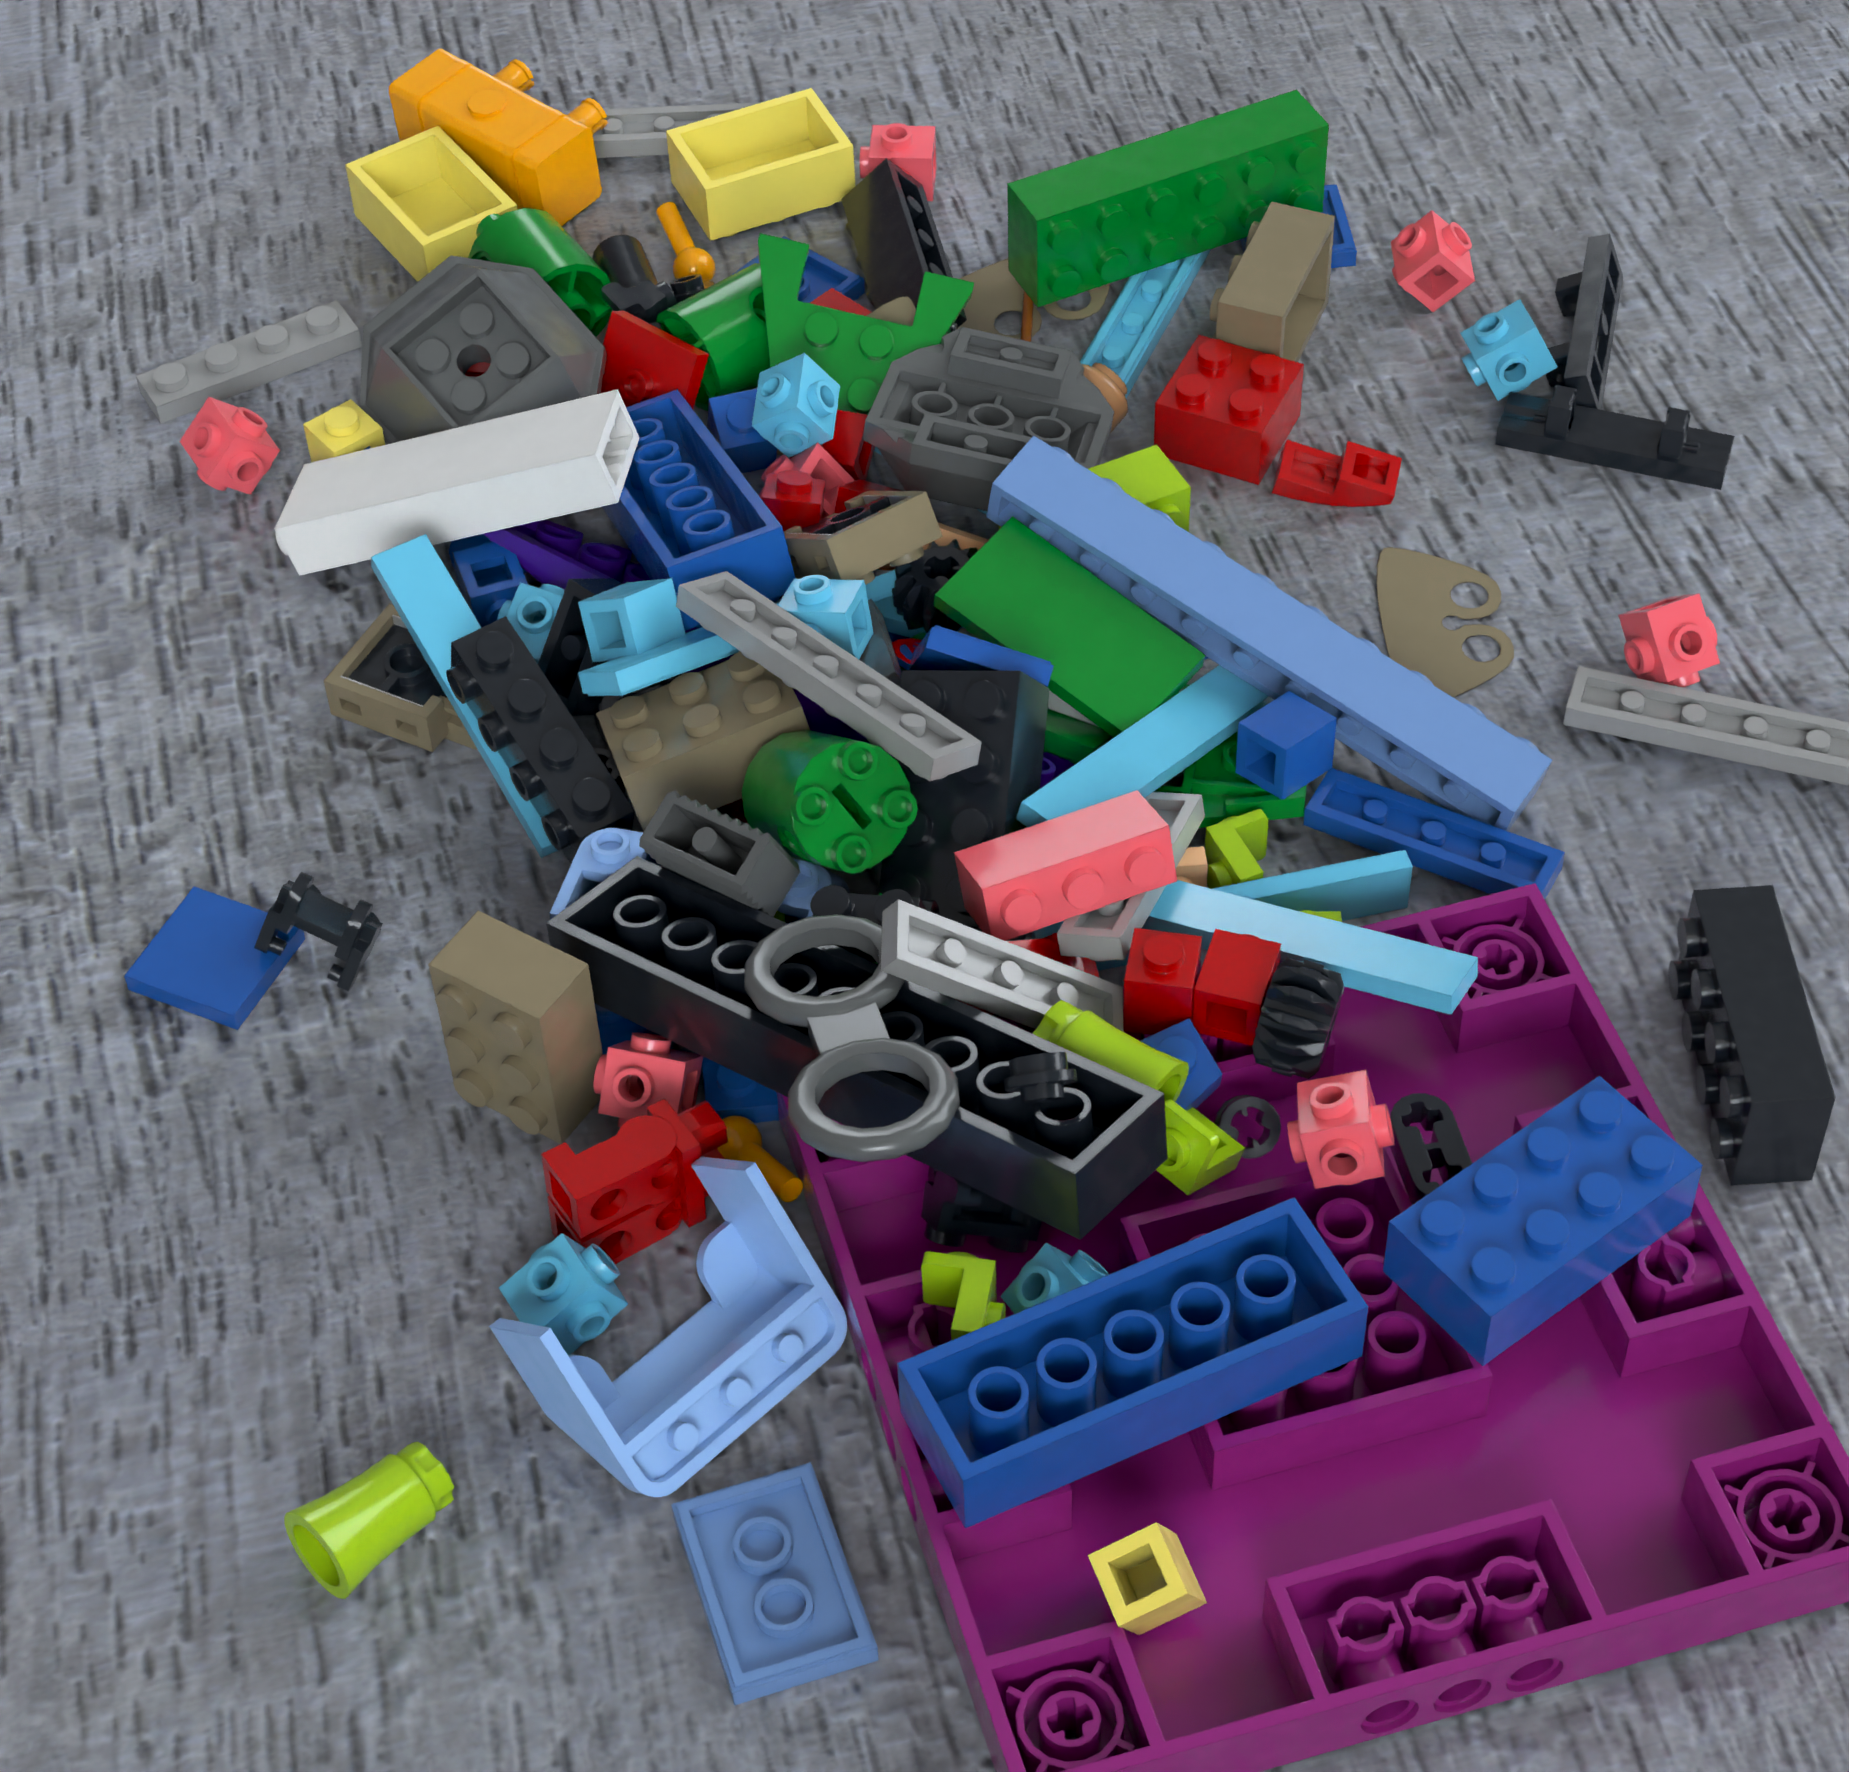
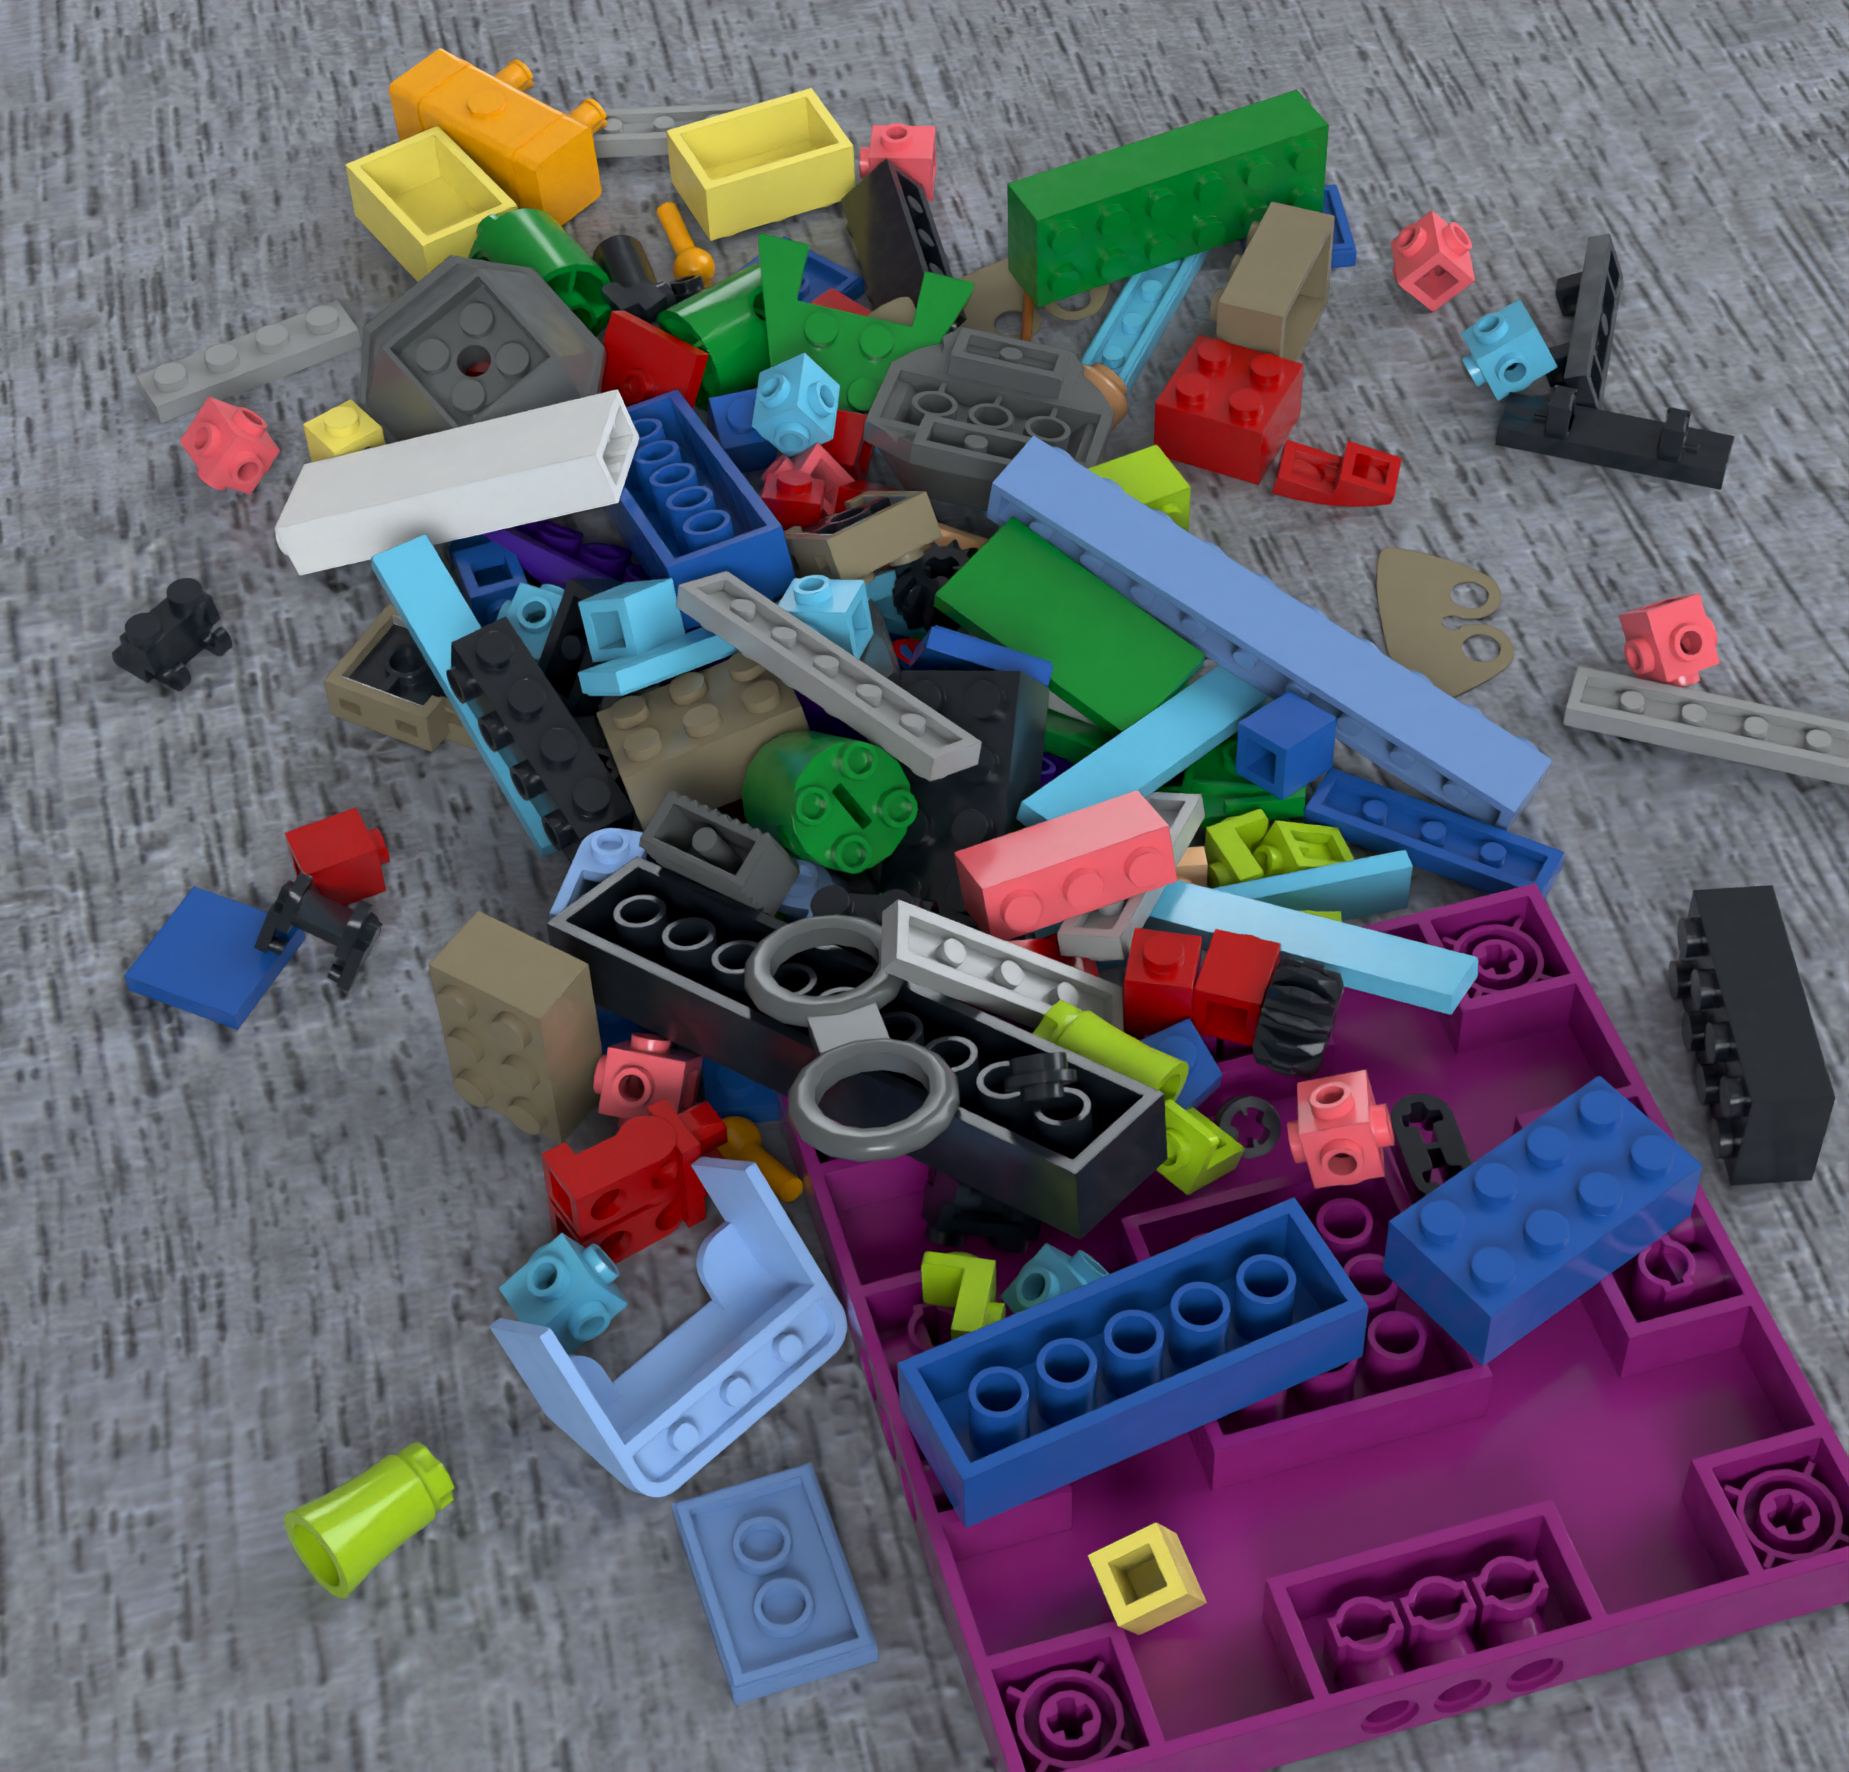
none -> black piece [112,578,232,691]
none -> red brick [284,807,390,906]
none -> lime bracket [1253,820,1354,878]

